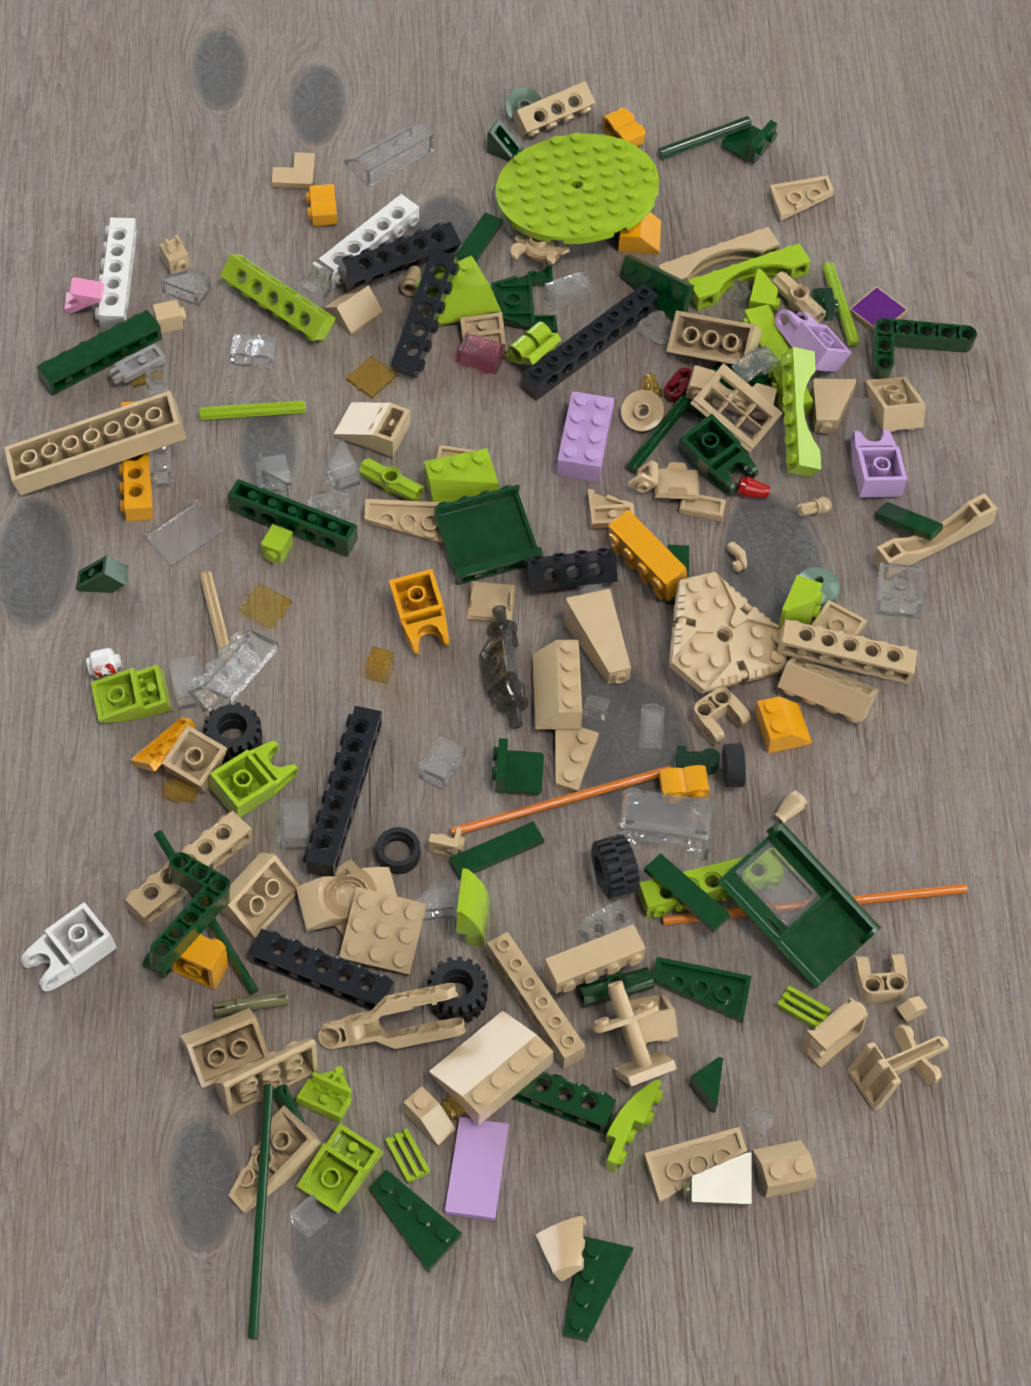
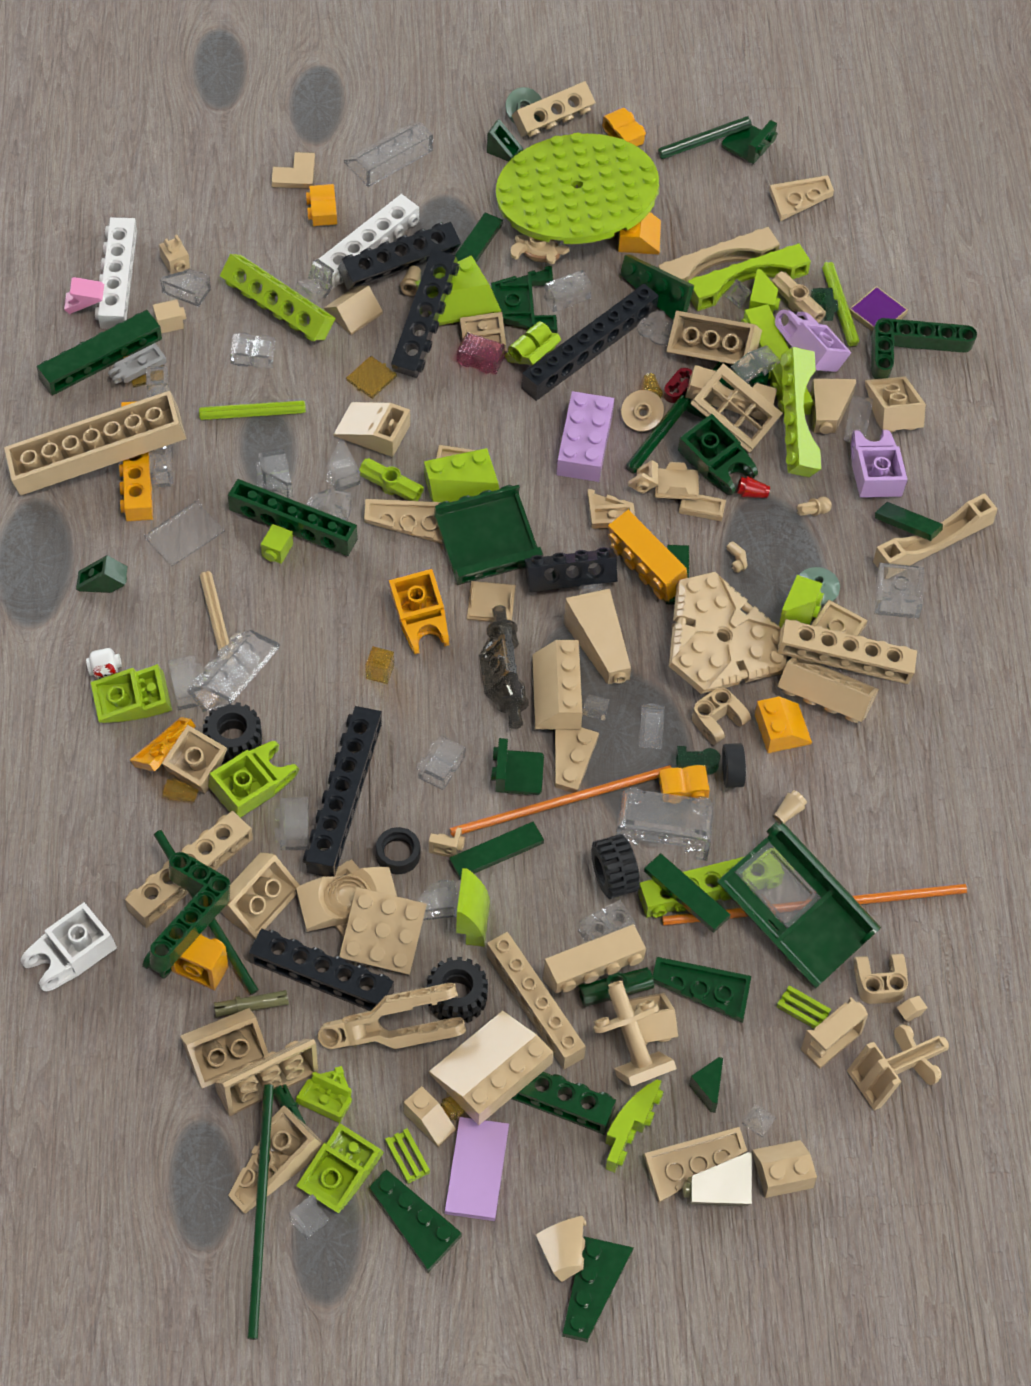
clear yellow piece [239,583,292,629] -> none

